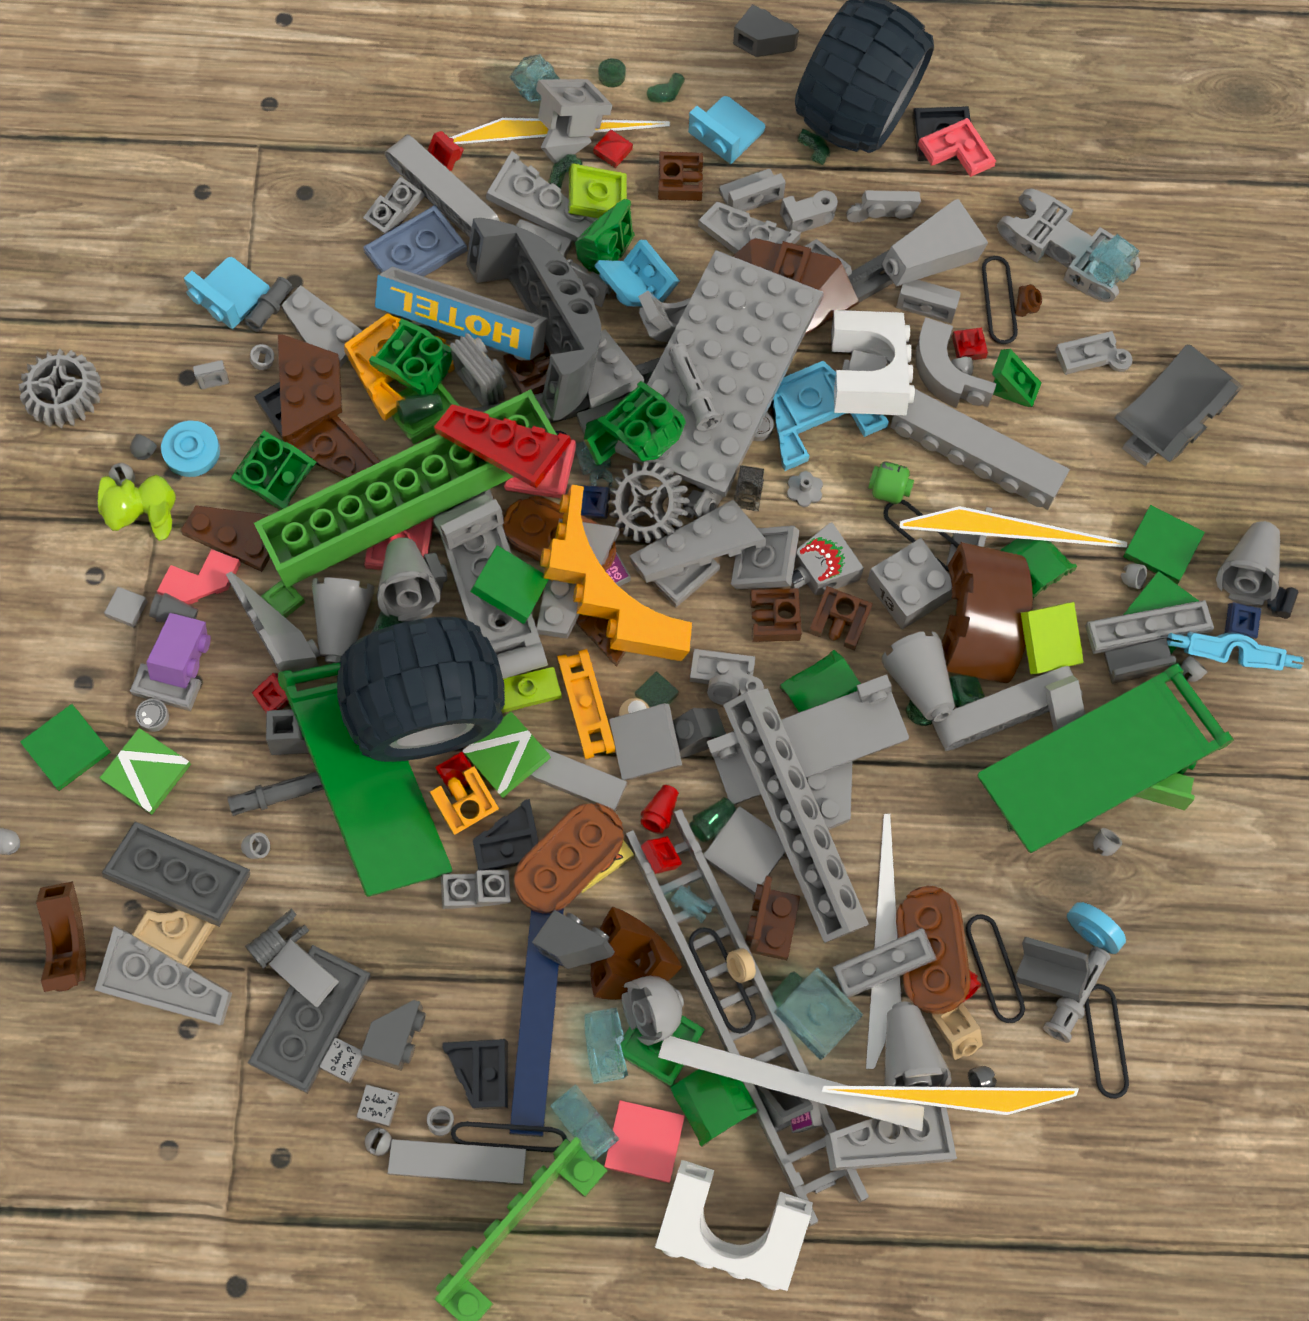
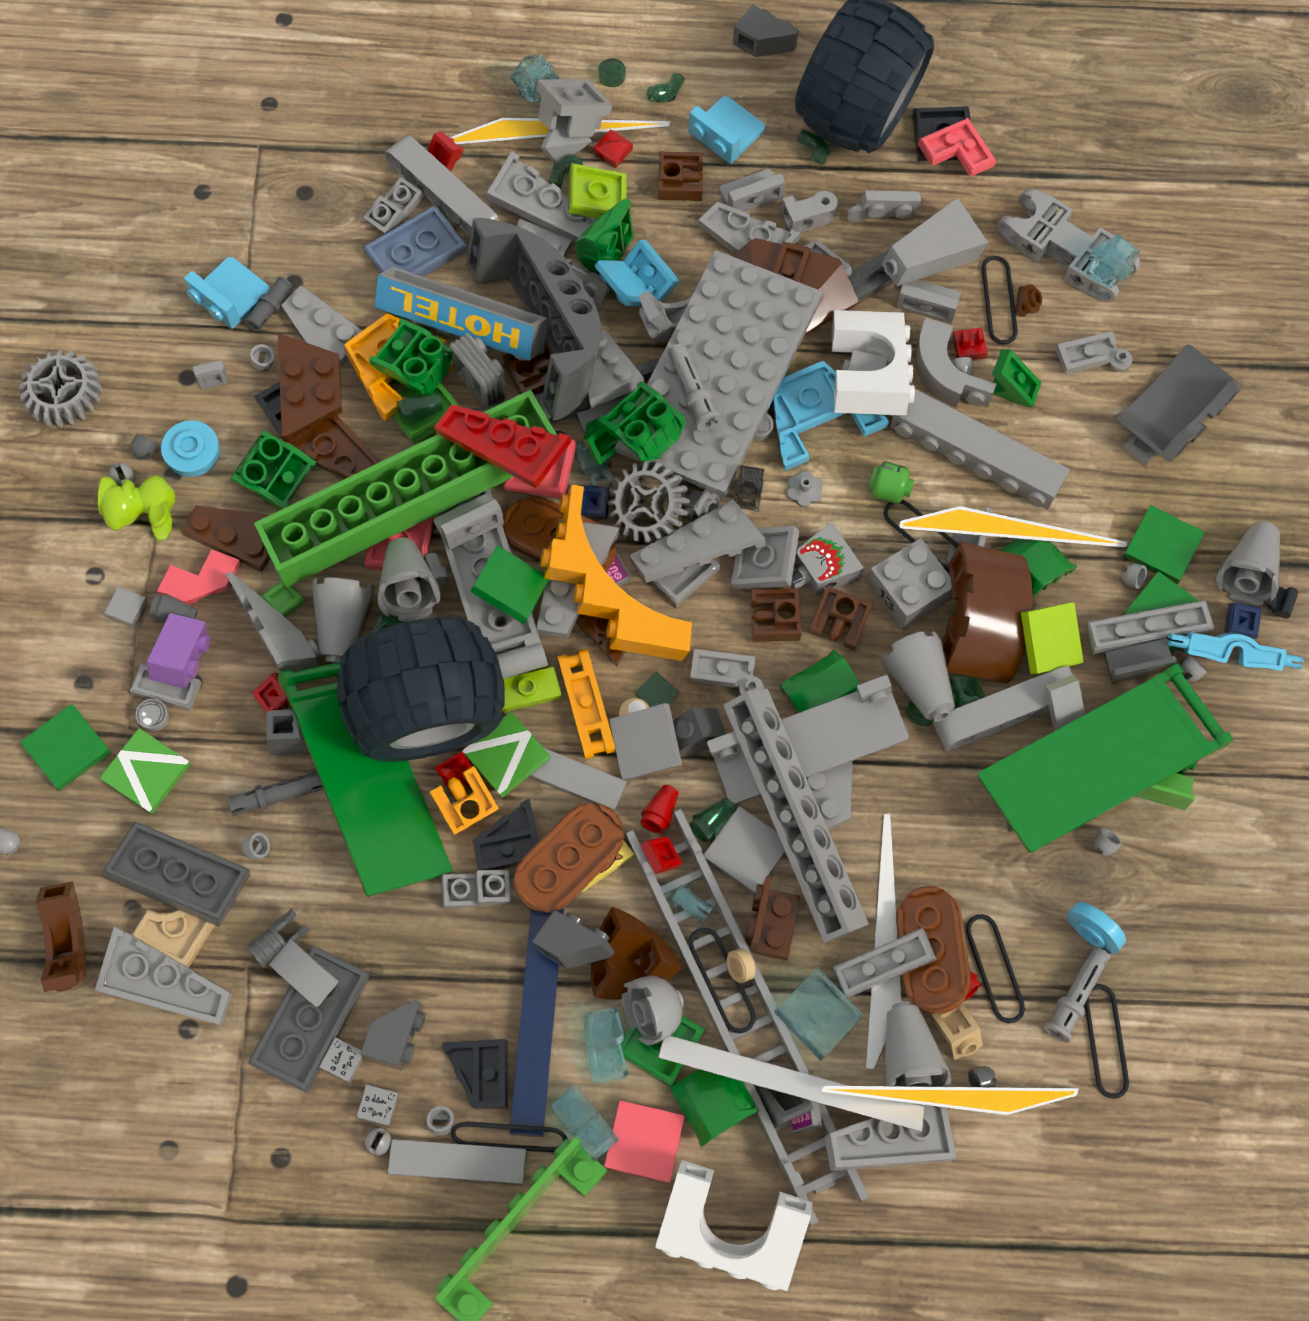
light grey tile [707,675,739,705] -> none
clear green tile [772,971,803,1009] -> none
dark grey panel [1015,937,1090,1001] -> none

